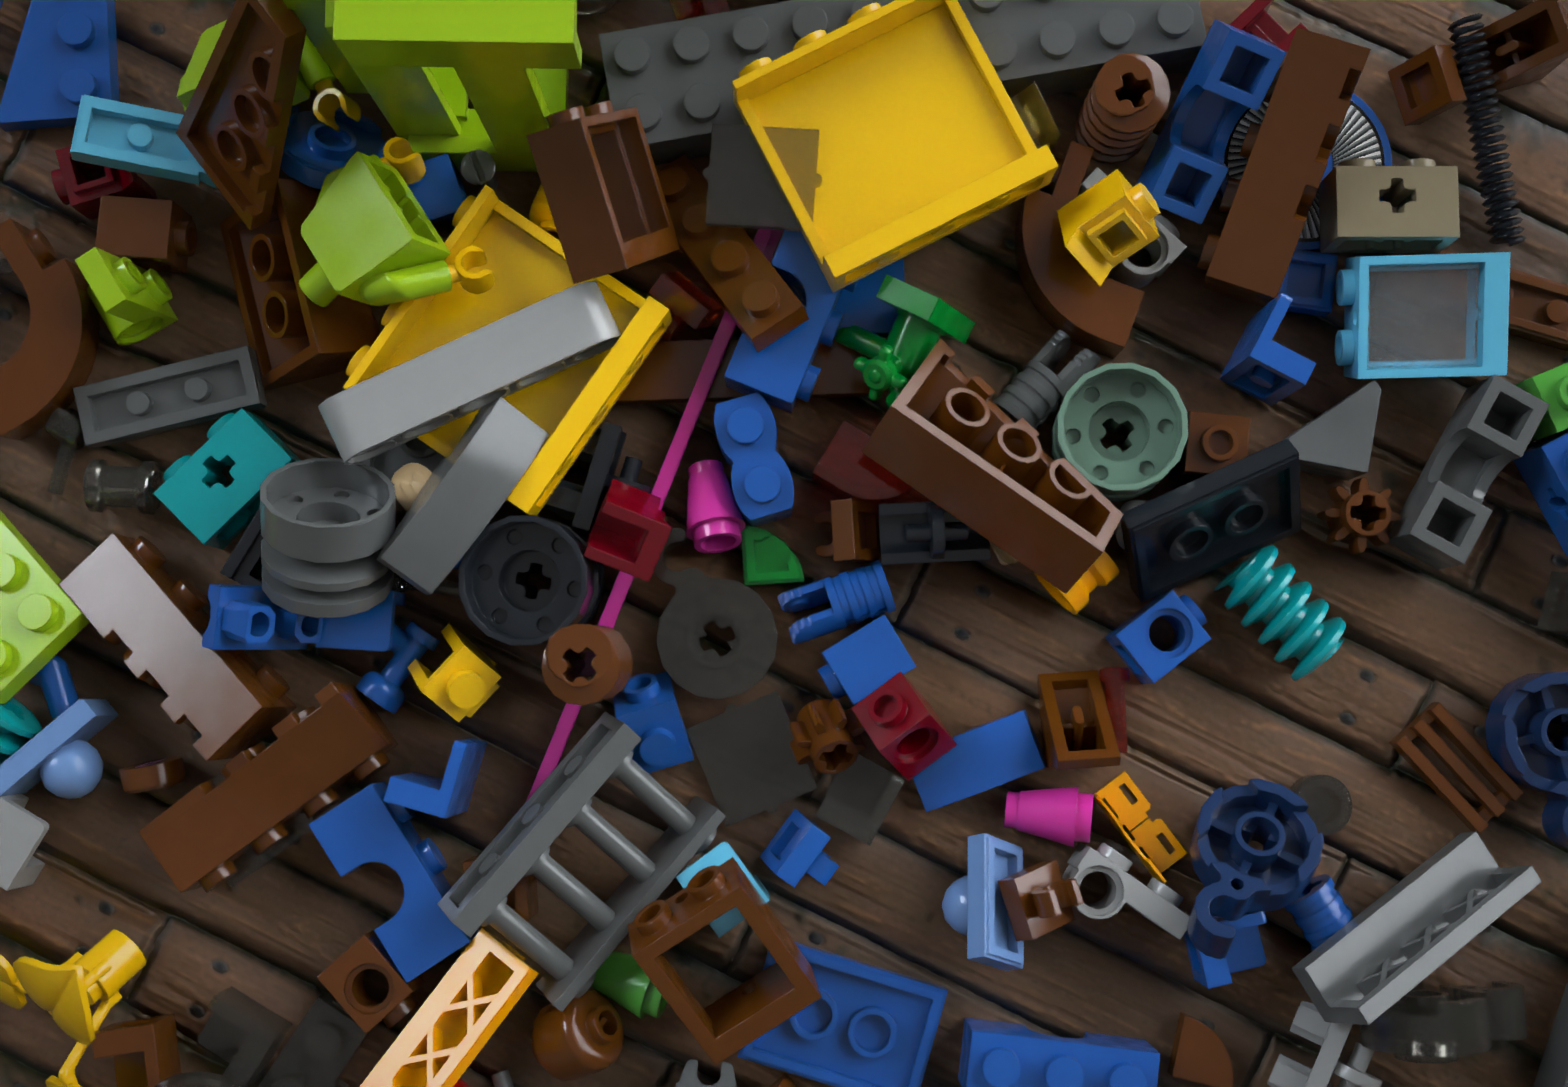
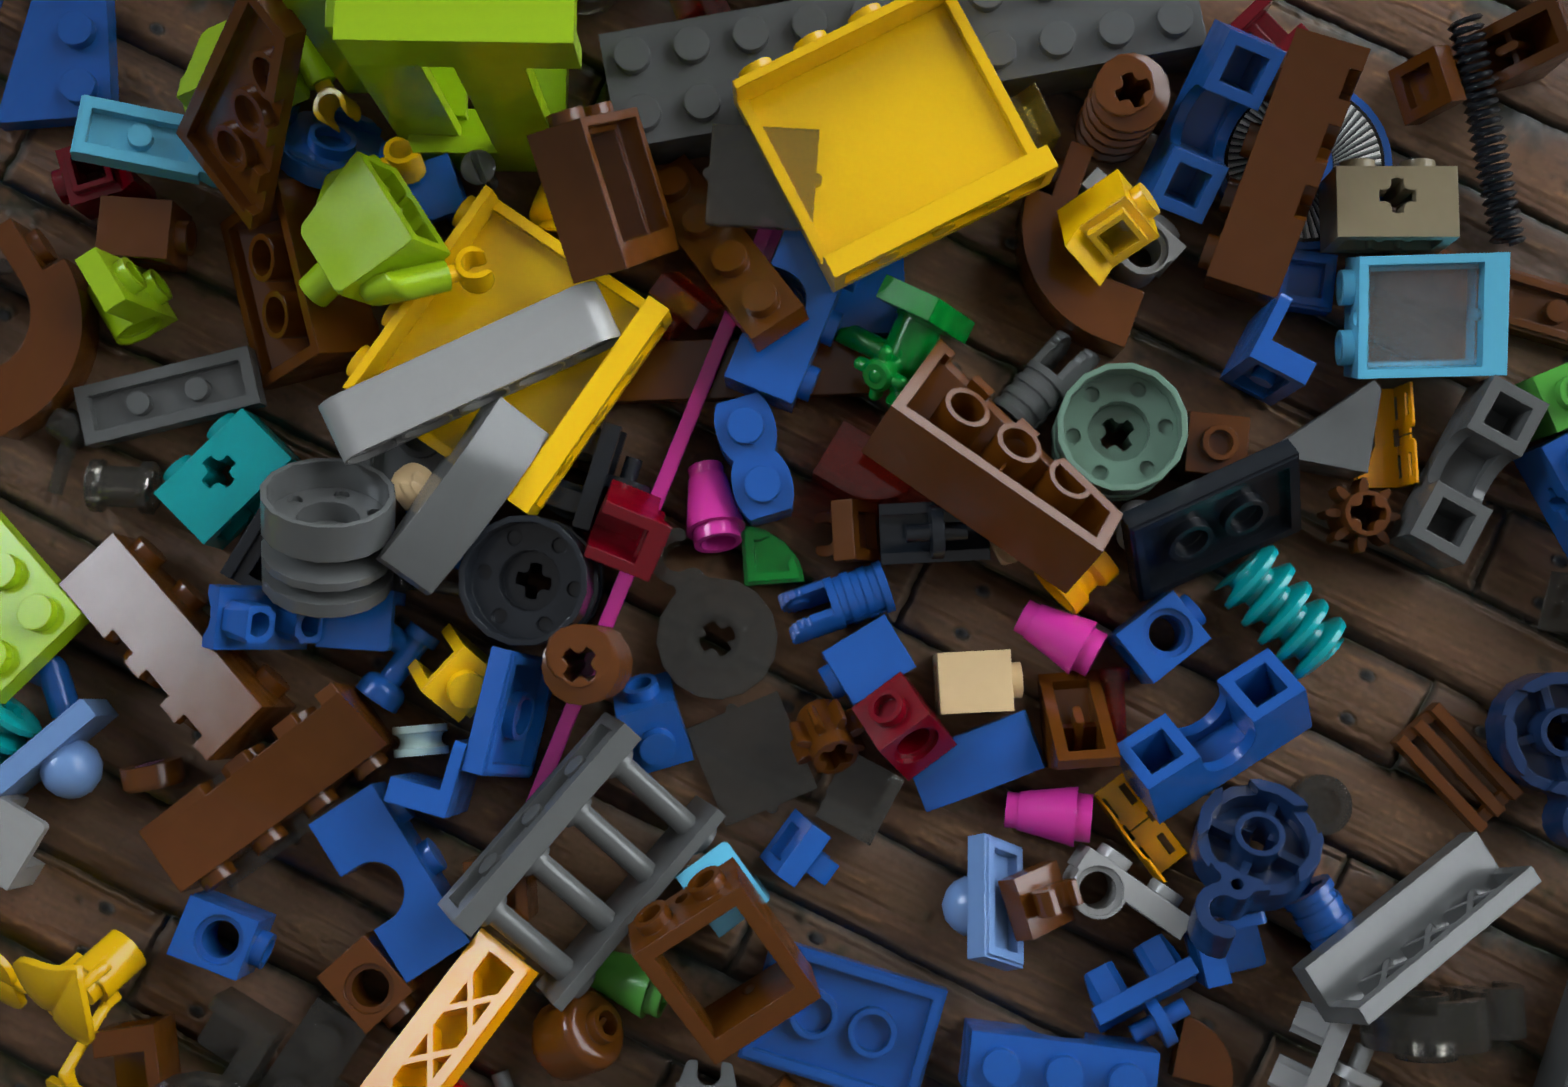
none -> blue brick [166,890,277,981]
none -> light aqua bush [392,723,449,758]
none -> blue tile [461,646,552,778]
none -> tan brick [932,649,1023,715]
none -> dark pink cone [1013,599,1108,677]
none -> blue hips [1084,933,1200,1048]
none -> blue arch [1117,648,1312,824]
none -> light orange piece [1354,381,1419,488]

